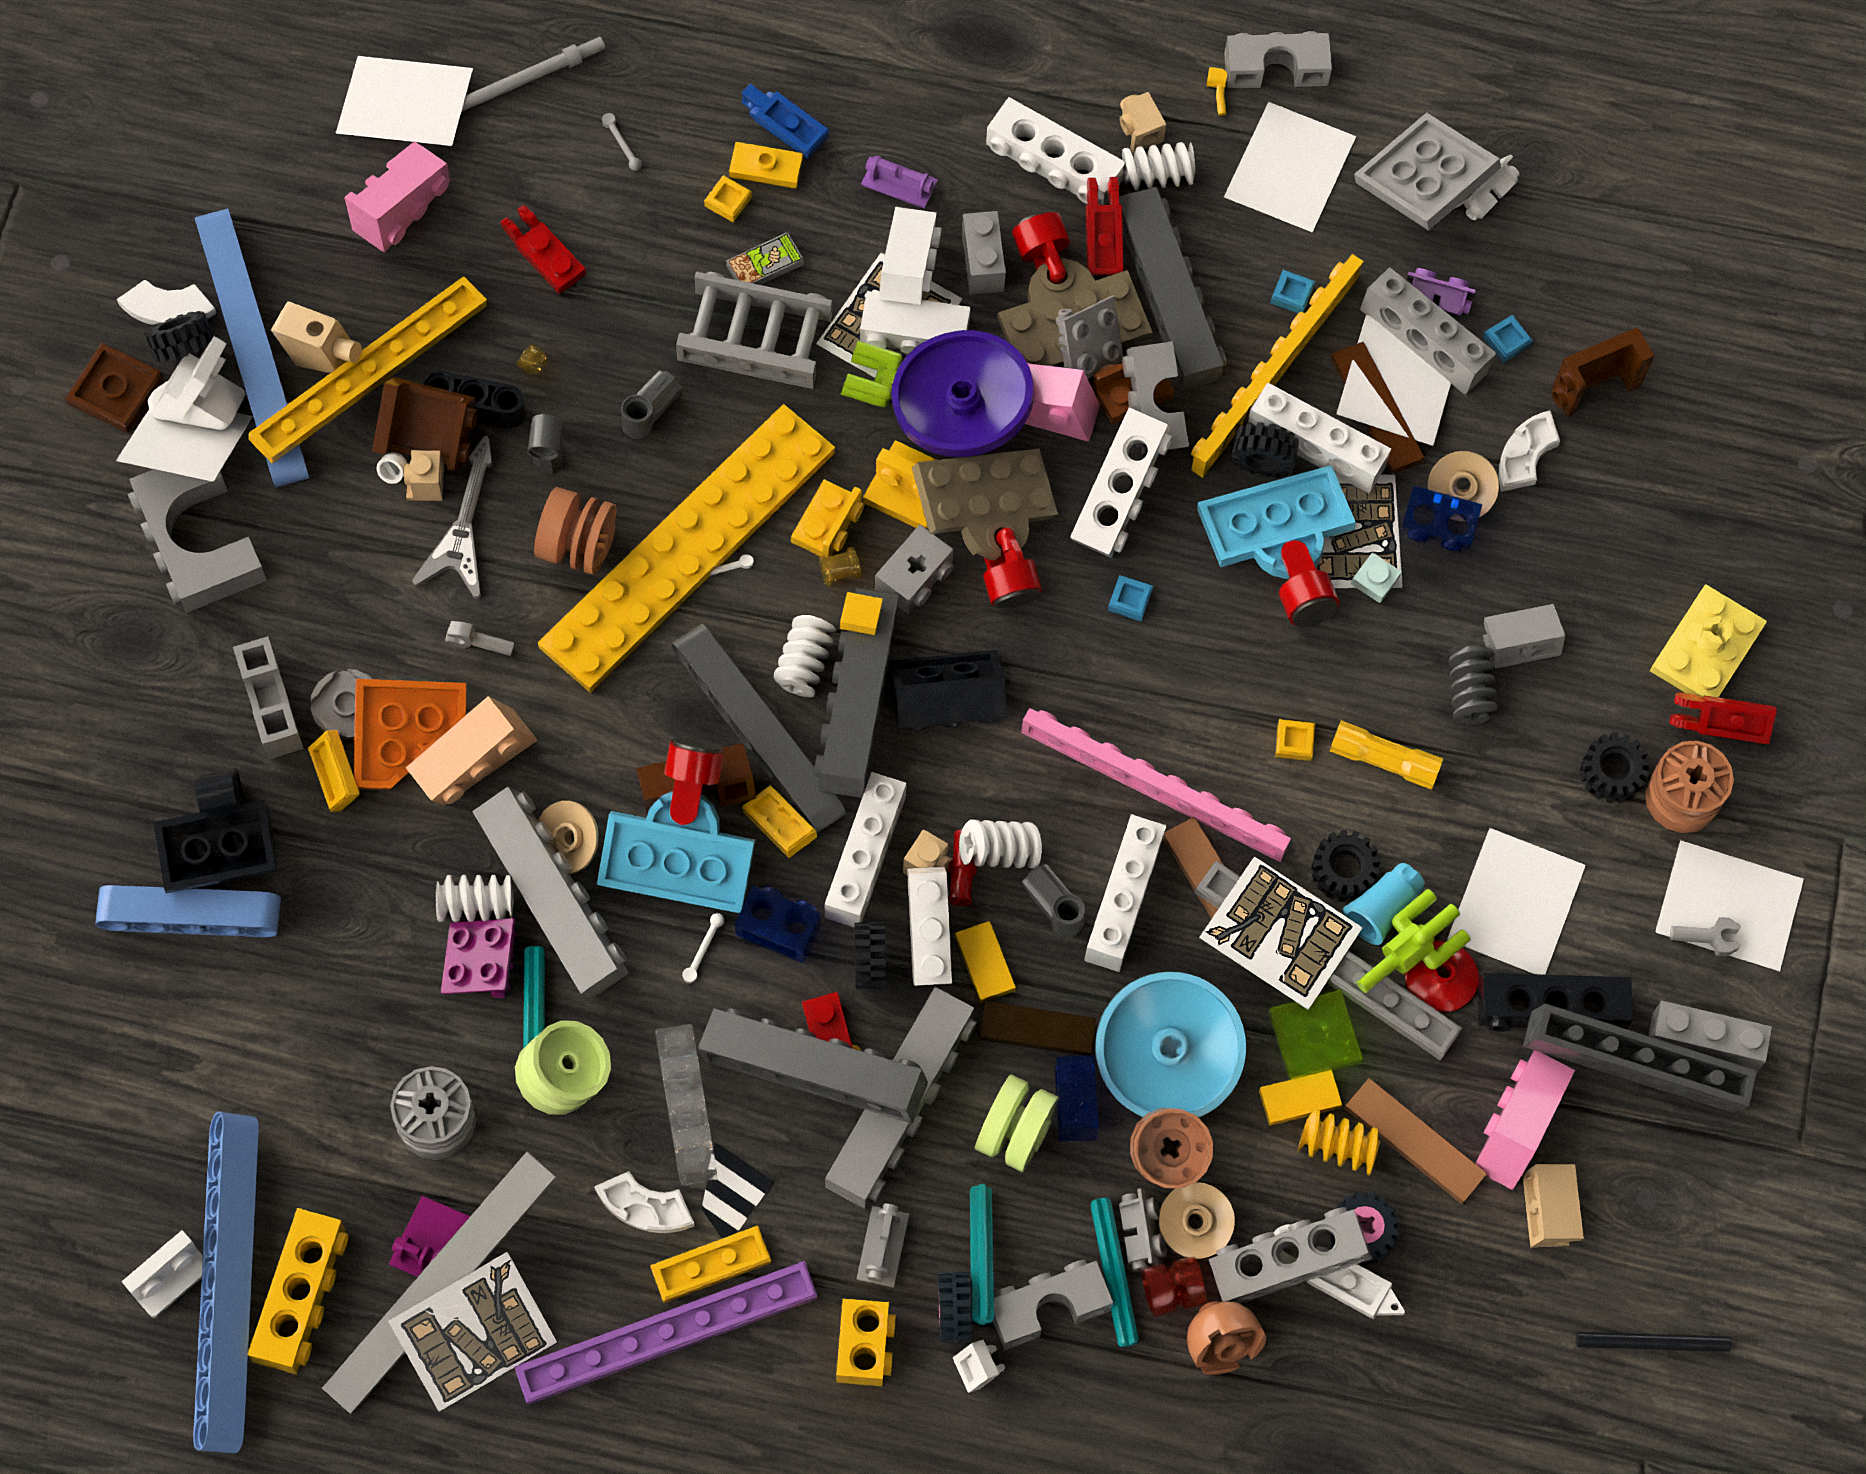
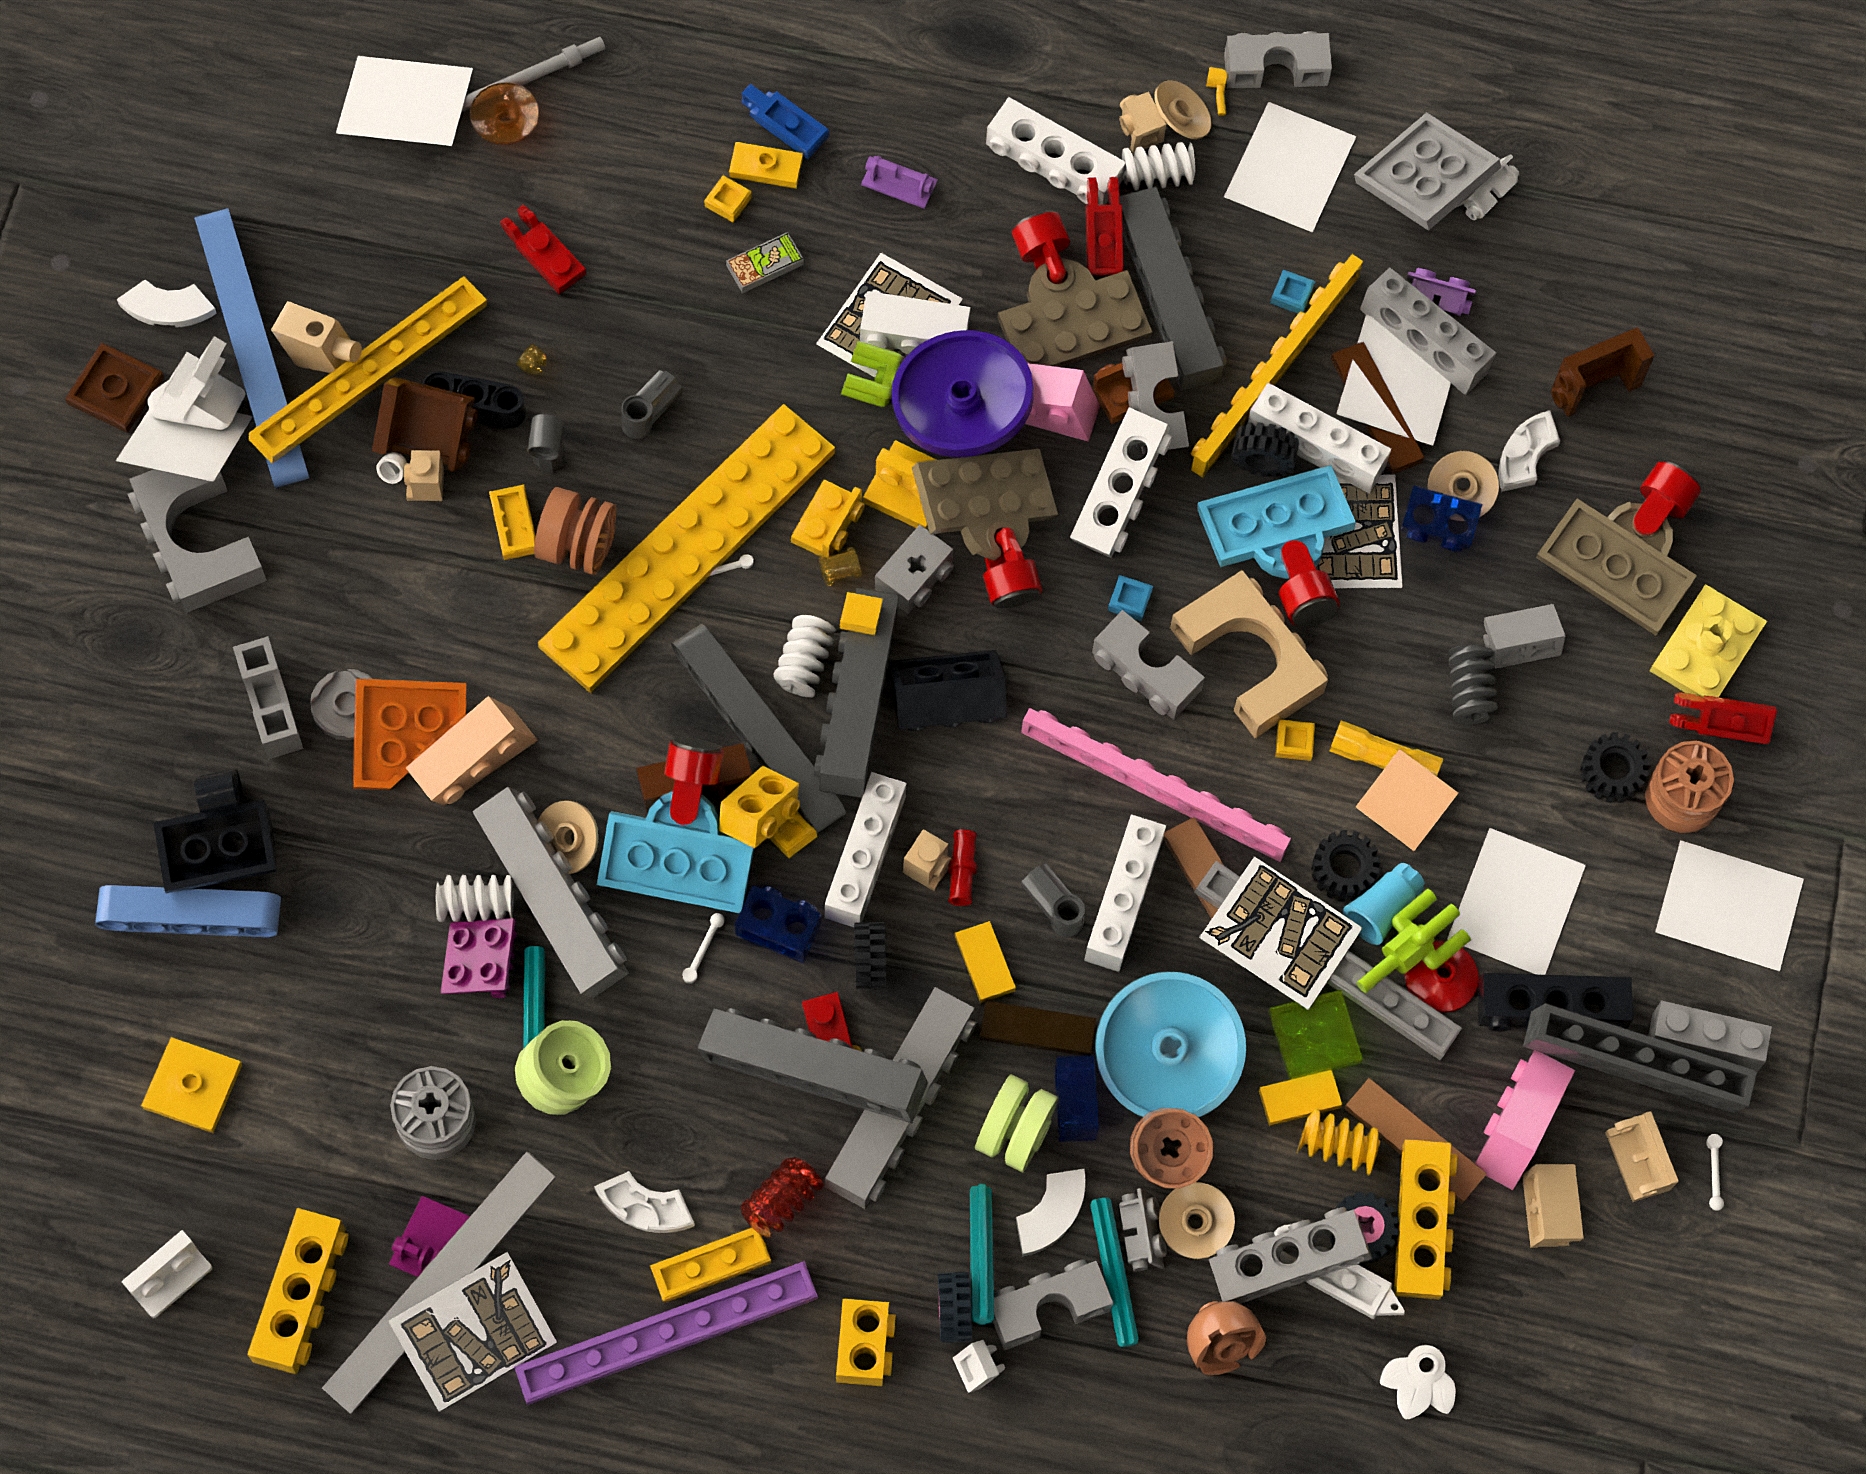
black tyre [144,311,214,362] -> none
medium blue beam [193,1112,259,1454] -> none
yellow tile [308,730,360,812] -> none
bright pink wedge [344,141,450,253] -> none
piece [412,436,492,599] -> none
light grey bar [445,621,514,656] -> none
light grey hinge [602,113,642,171] -> none
clear brick [655,1024,718,1186] -> none
light grey fence [676,272,832,389] -> none
sticker [702,1142,773,1238] -> none
light grey hinge [856,1204,909,1288] -> none
white brick [879,207,941,305] -> none
white brick [907,867,952,985] -> none
white piece [959,820,1042,869] -> none
light grey brick [962,211,1006,295] -> none
light grey hinge [1056,295,1123,379] -> none
clear red wheel [1141,1256,1207,1317] -> none
light aqua plate [1351,552,1402,603] -> none
dark azure tile [1483,315,1533,363] -> none
black bar [1576,1332,1731,1352] -> none
light grey bar [1670,917,1741,957] -> none
none -> yellow plate [141,1037,242,1133]
none -> clear orange dish [470,83,539,145]
none -> yellow plate [489,485,536,560]
none -> yellow brick [718,766,800,848]
none -> clear red piece [740,1157,824,1238]
none -> white tile [1016,1169,1085,1257]
none -> light grey arch [1092,610,1205,720]
none -> tan dish [1155,80,1211,139]
none -> tan arch [1170,570,1328,738]
none -> light nougat tile [1356,749,1458,851]
none -> white plate [1380,1345,1456,1419]
none -> yellow brick [1394,1139,1457,1300]
none -> dark tan plate [1536,461,1702,636]
none -> tan hinge [1605,1111,1678,1202]
none -> white hinge [1706,1134,1724,1211]

